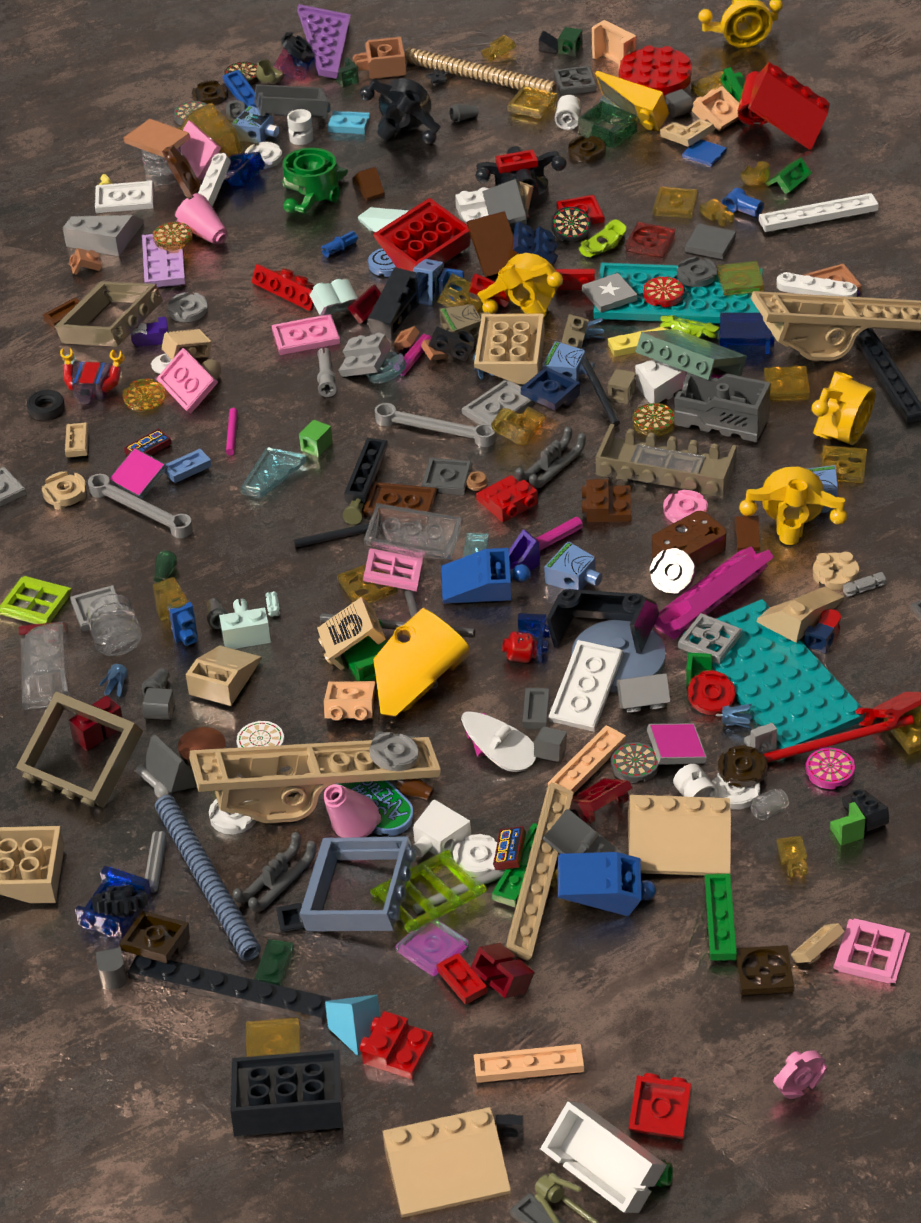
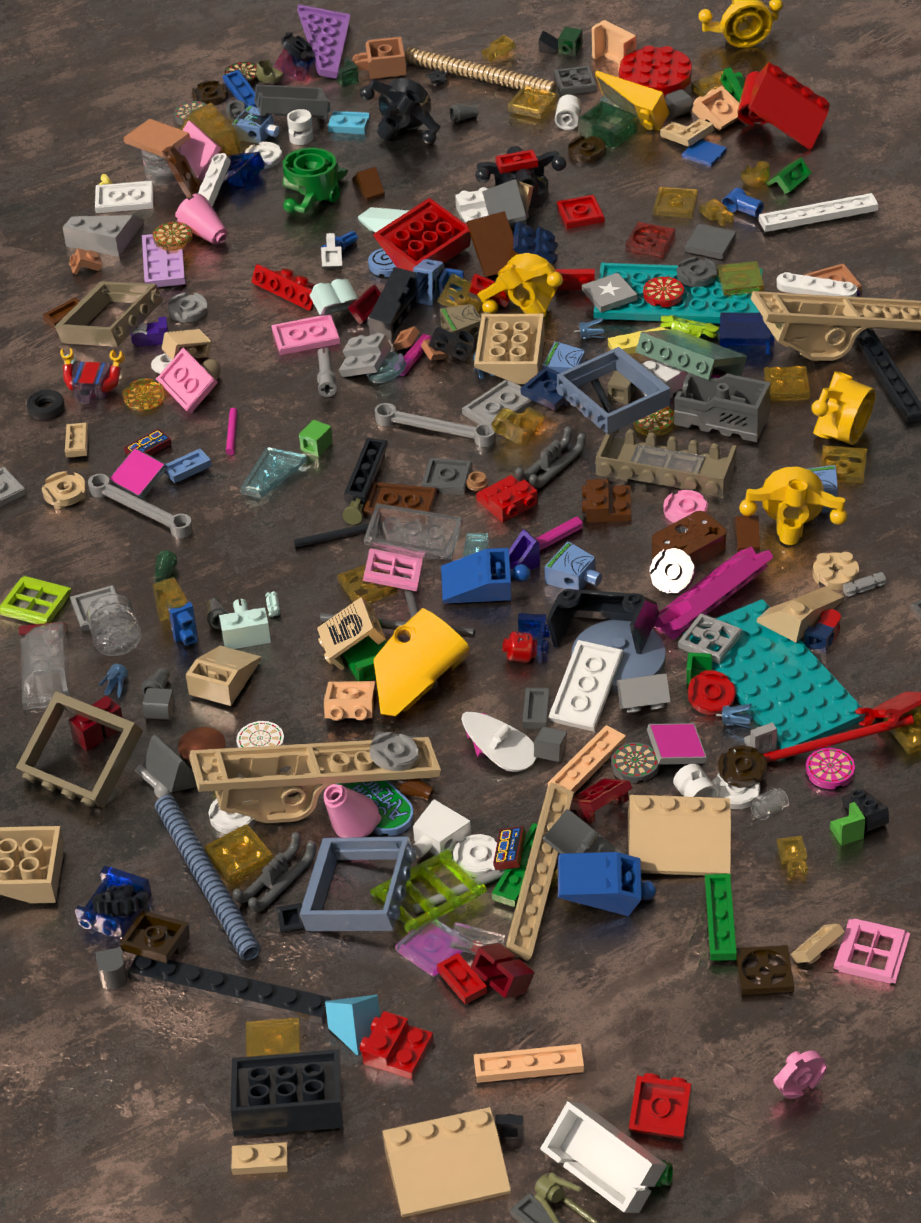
light grey axle [143,831,166,893] -> none
clear green plate [254,939,294,986] -> none
black tile [551,207,591,243] -> none
dark tan hips [561,314,589,349] -> none
lime piece [579,219,626,257] -> none
none -> clear yellow plate [204,824,273,883]
none -> tan plate [232,1142,288,1175]
none -> white plate [321,233,342,269]
none -> clear tile [450,922,505,954]
none -> sand blue window [556,347,670,434]

